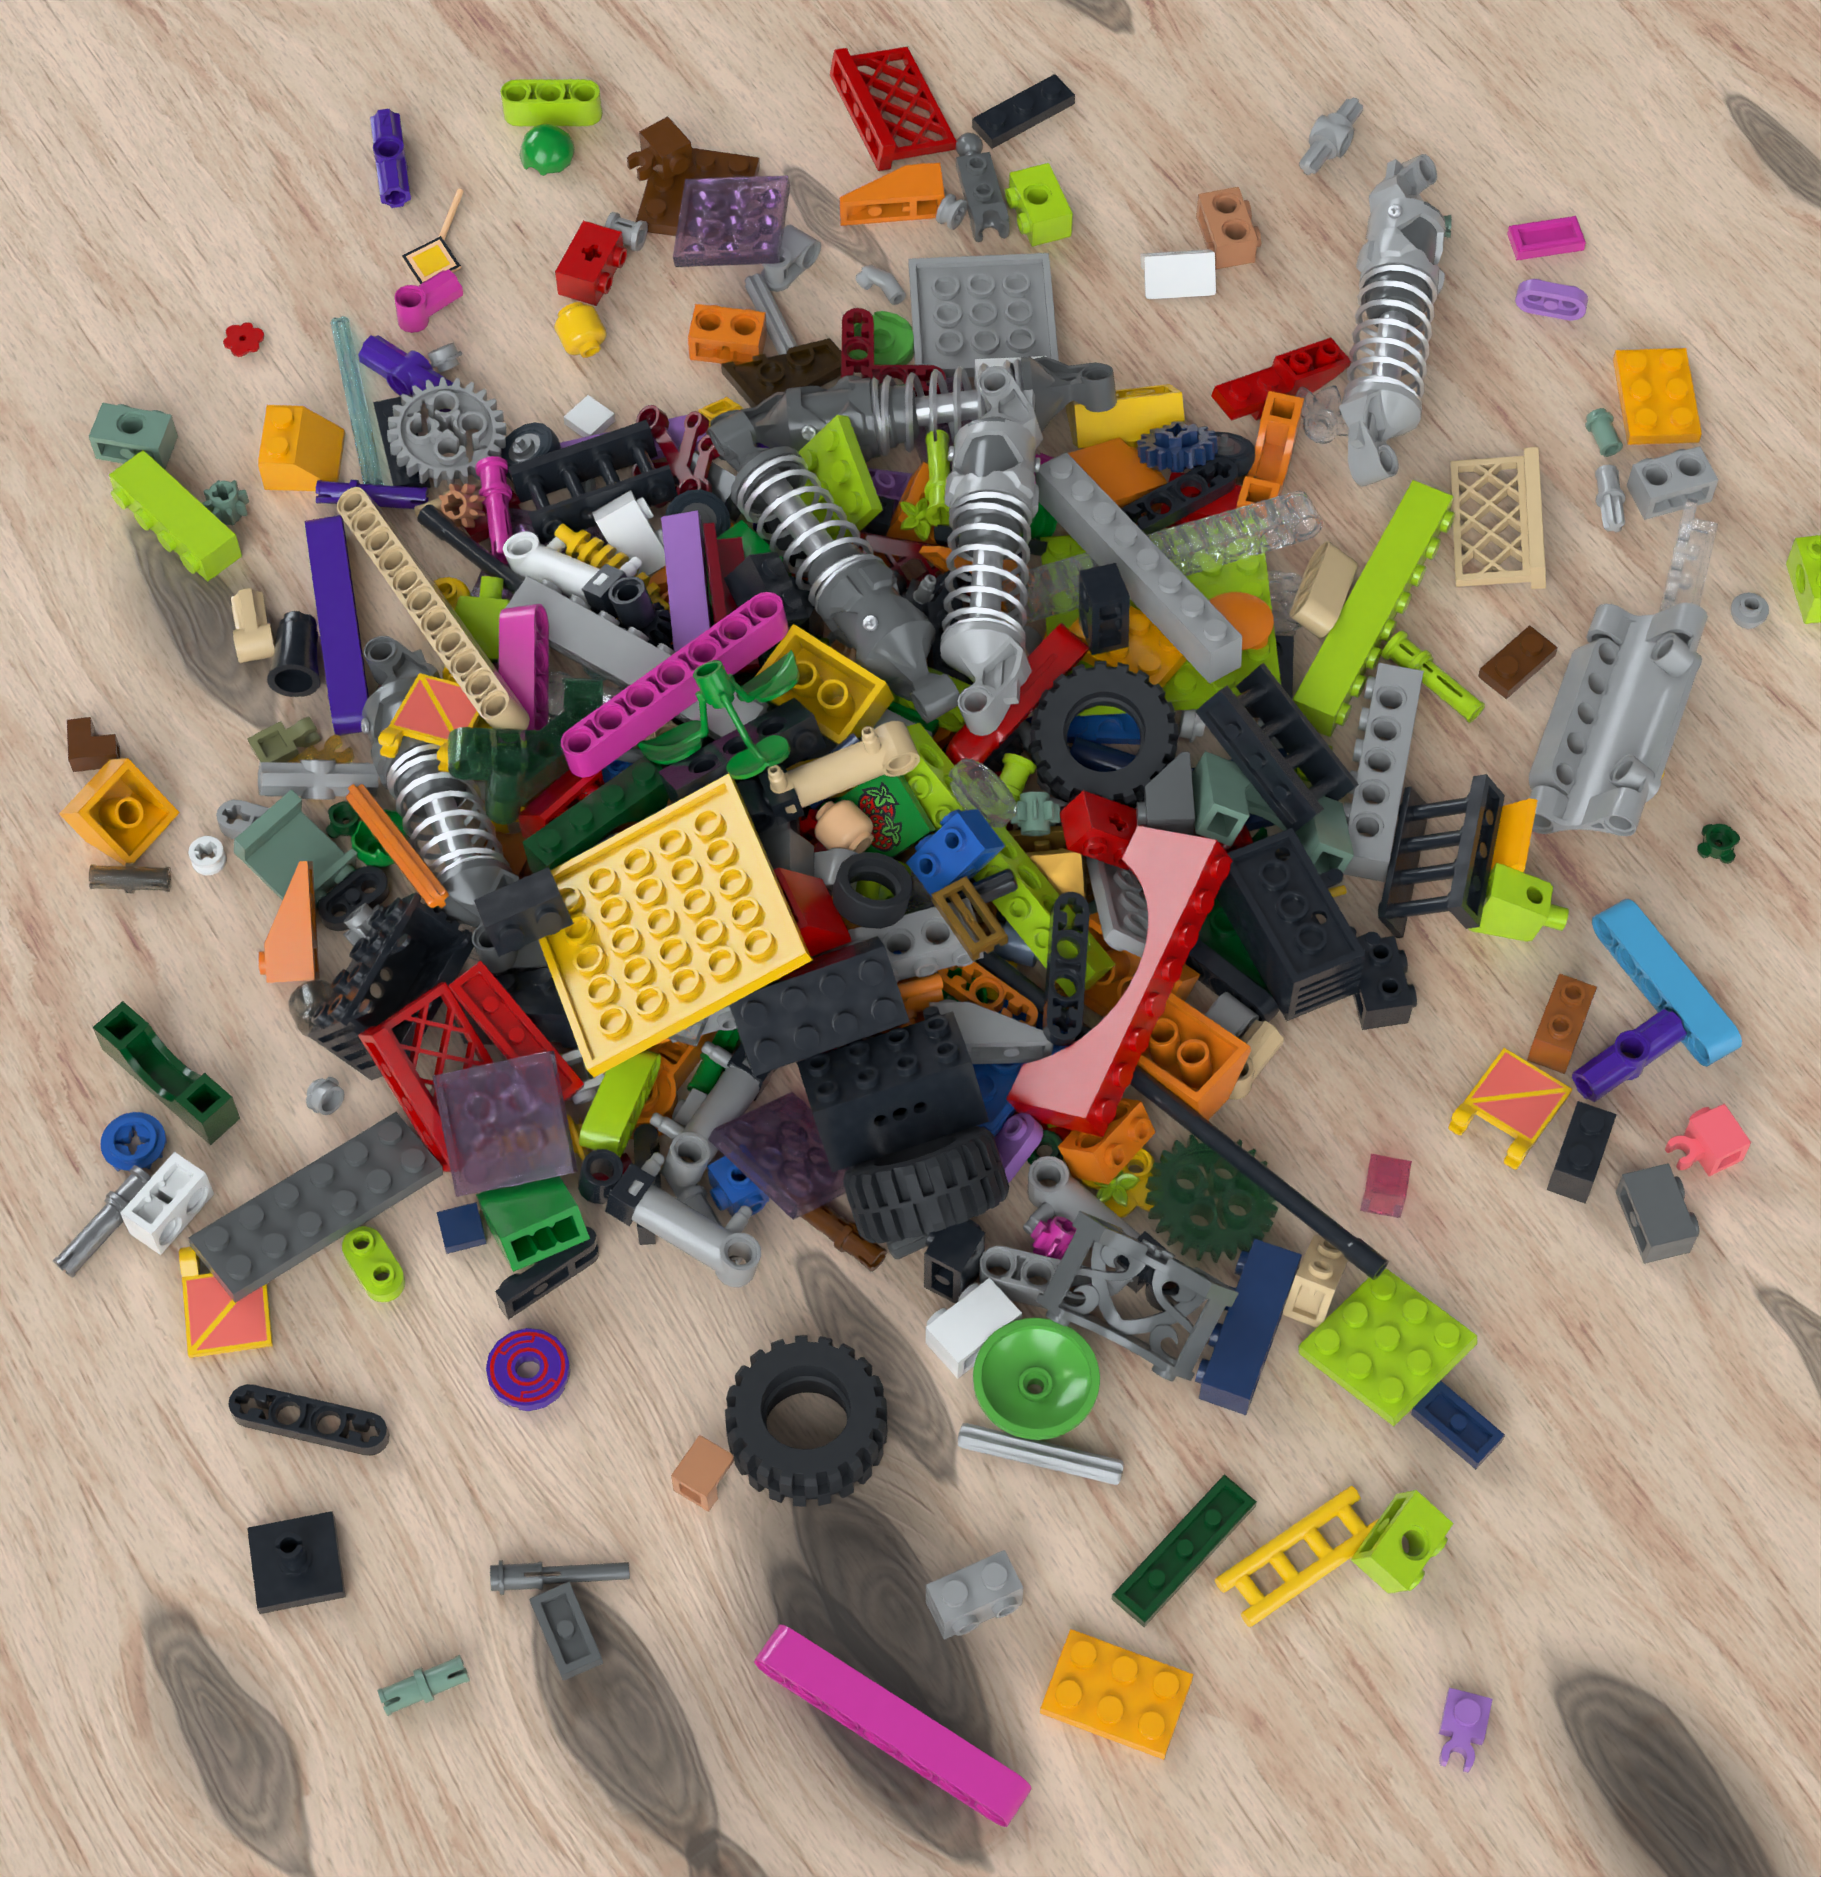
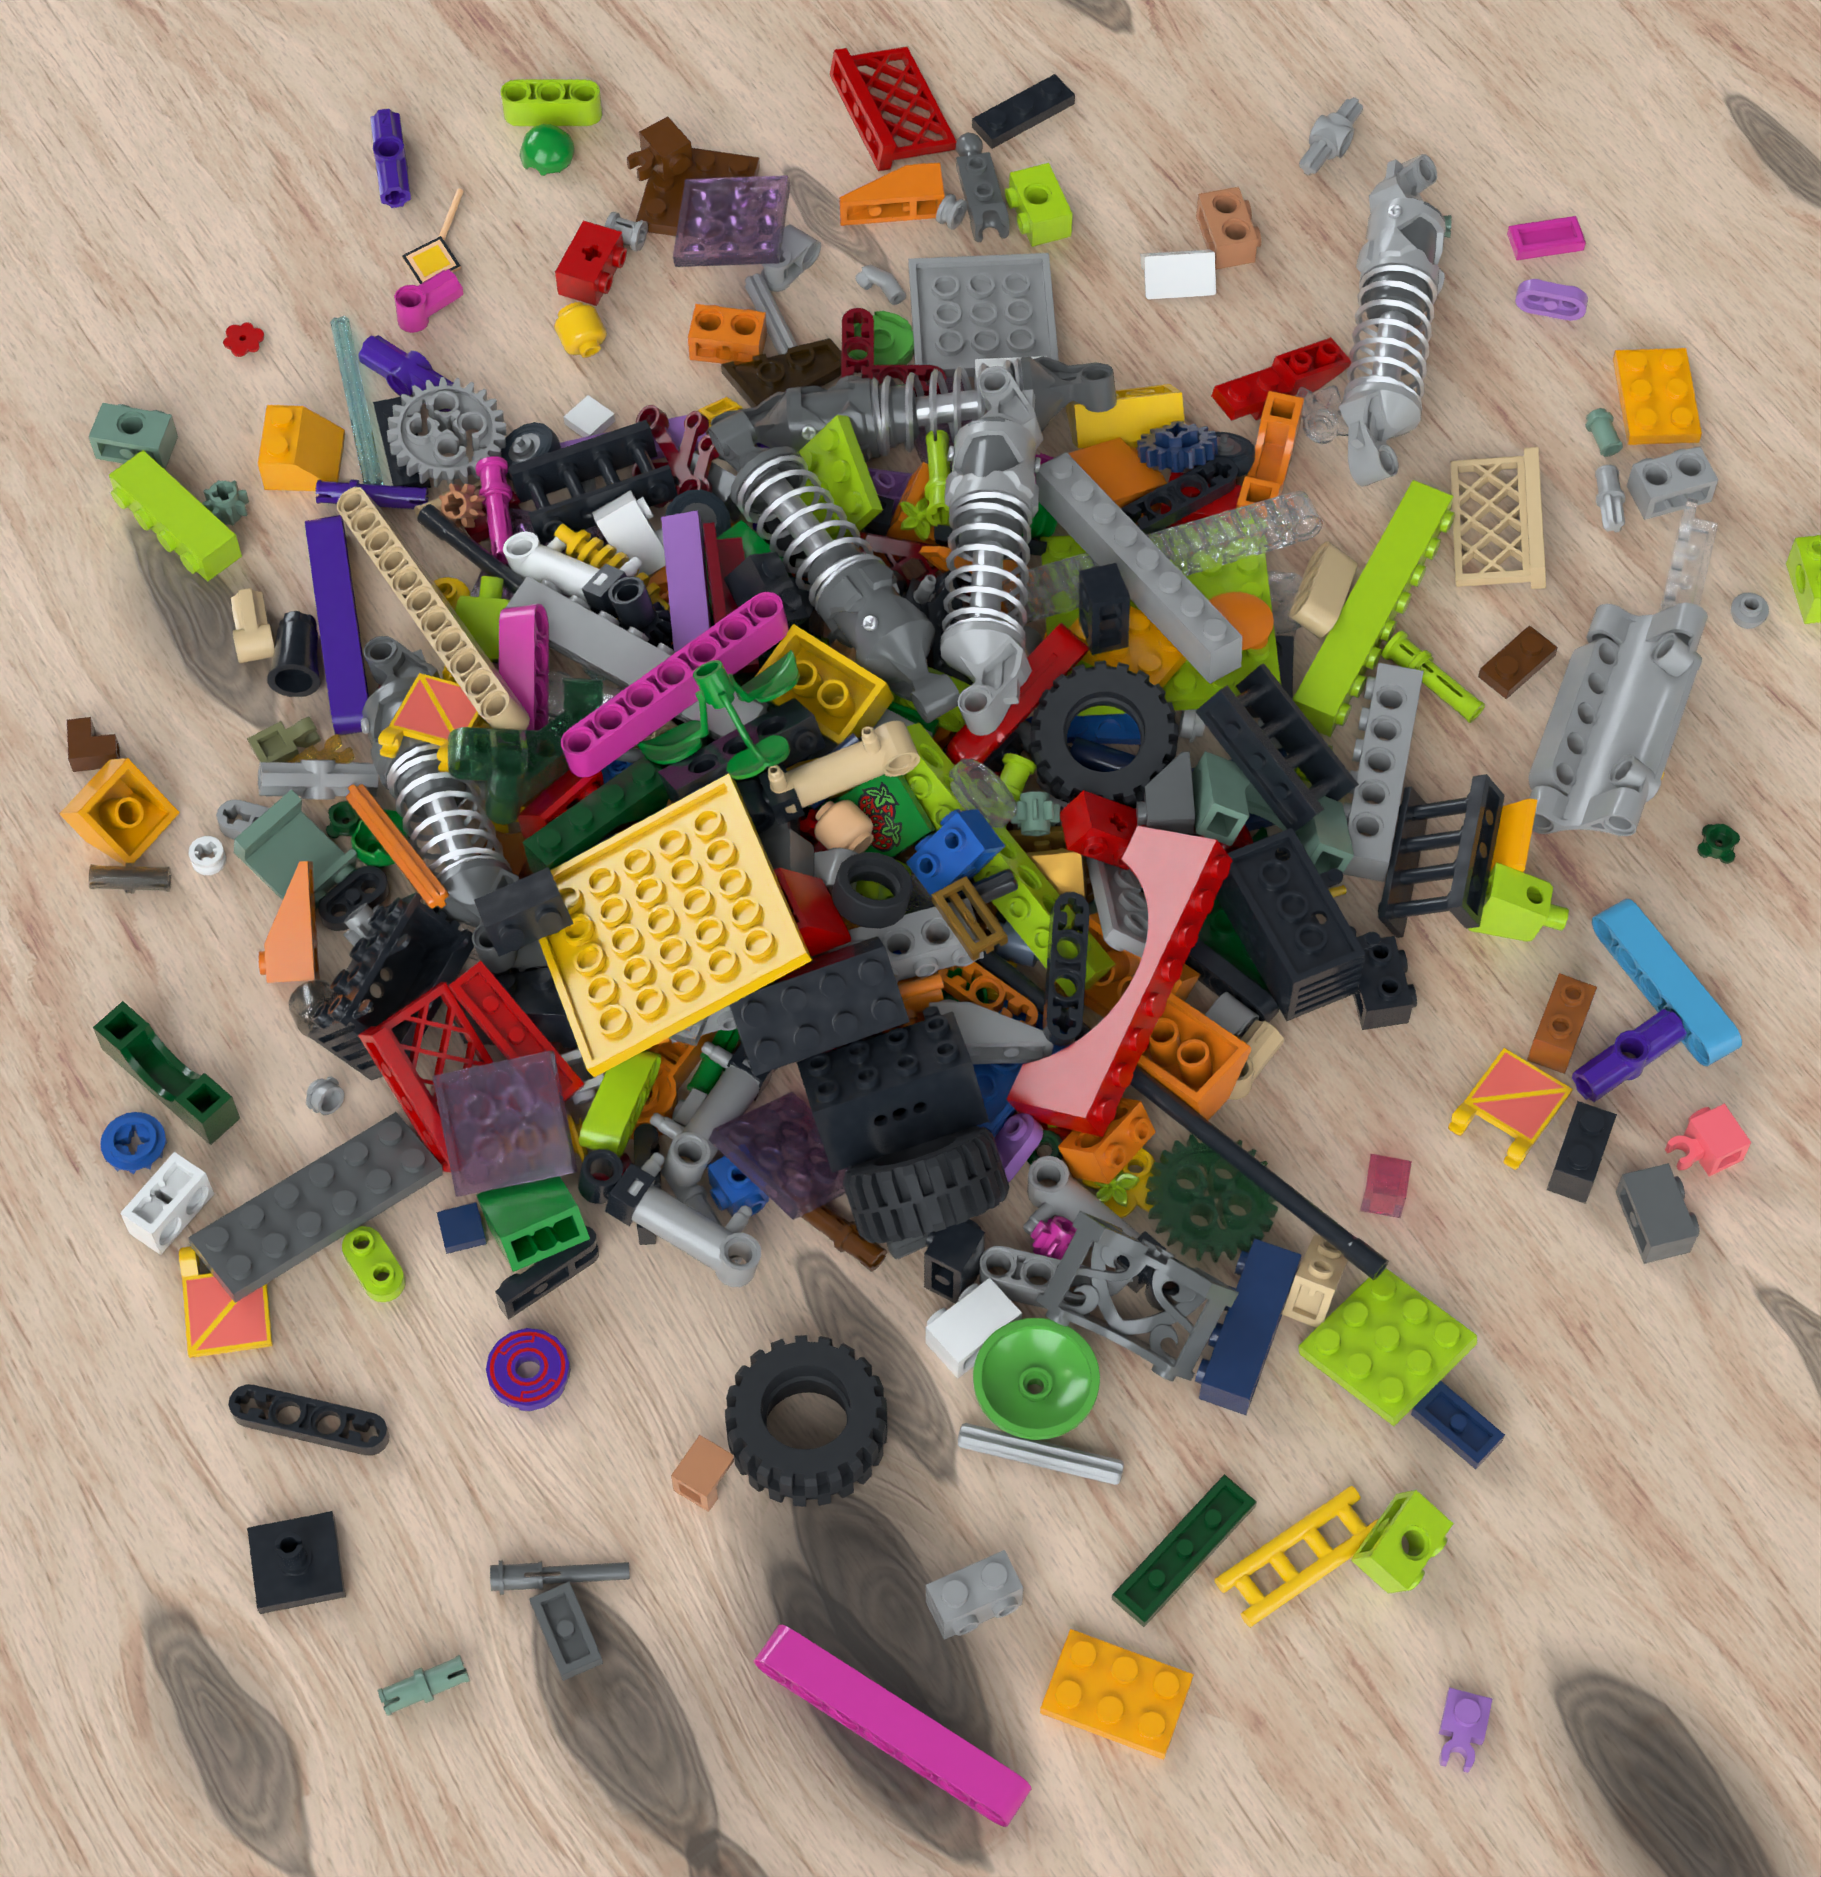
flat silver pin [53,1165,151,1278] -> none
light grey plate [428,342,462,372] -> none

